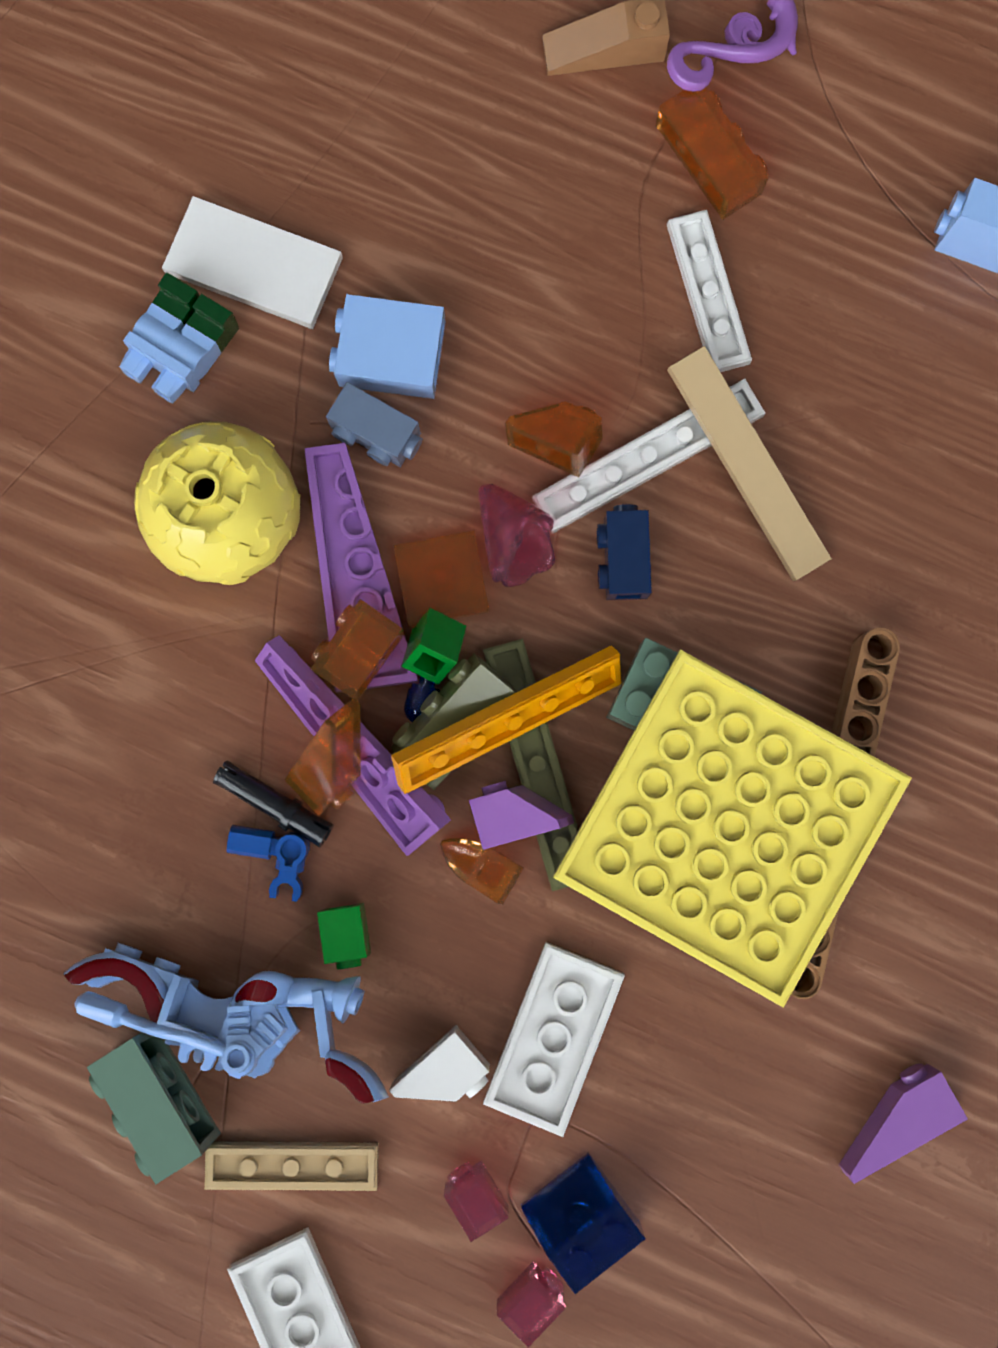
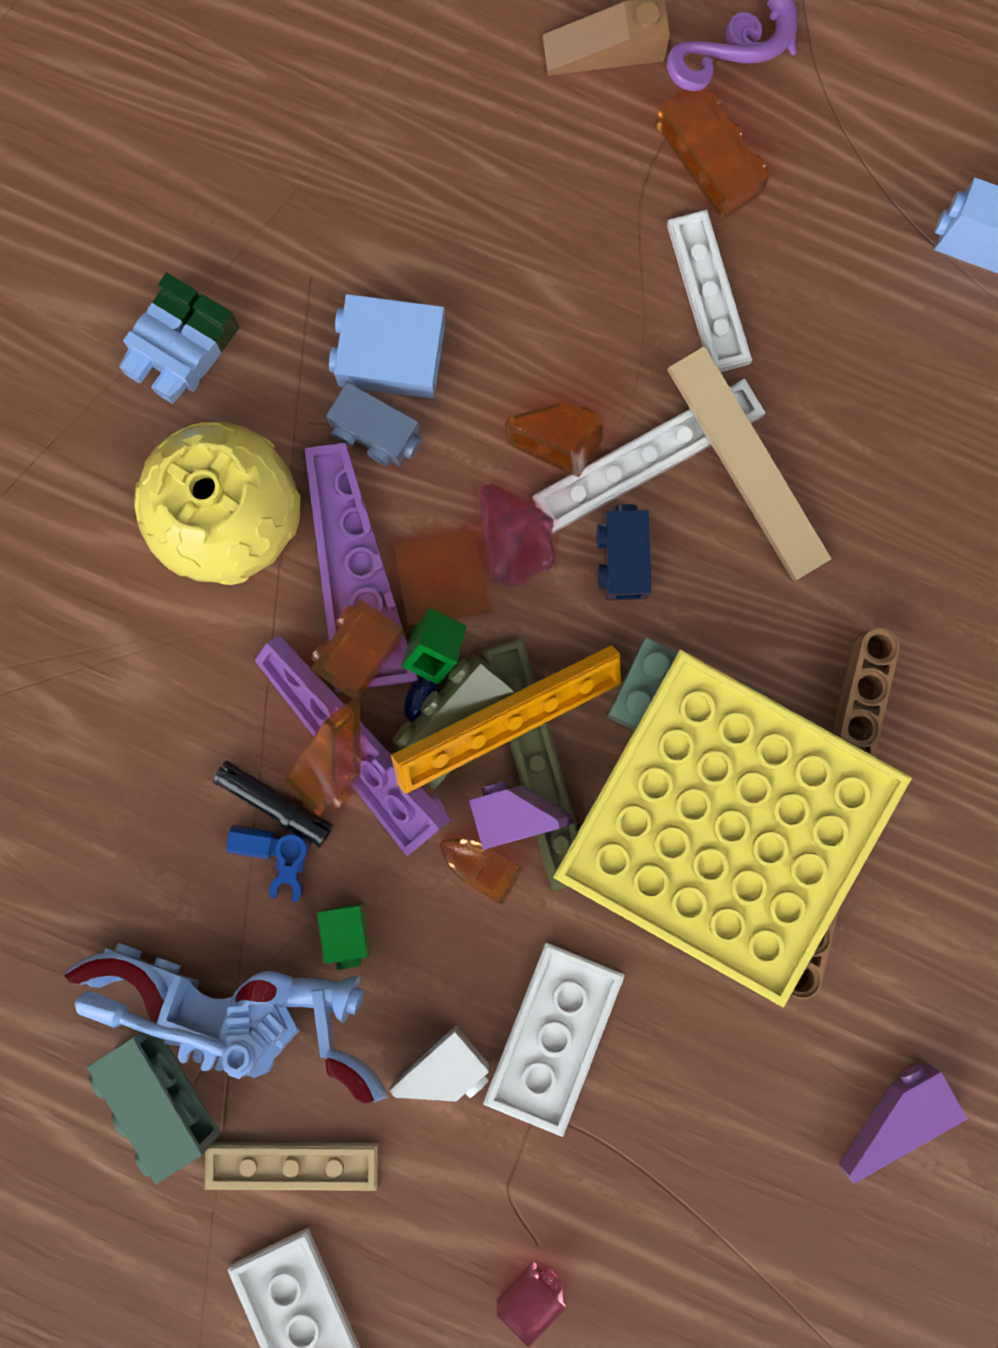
white tile [162,196,343,329] -> none
clear pink brick [443,1161,509,1242] -> none
clear blue slope [521,1152,646,1294] -> none

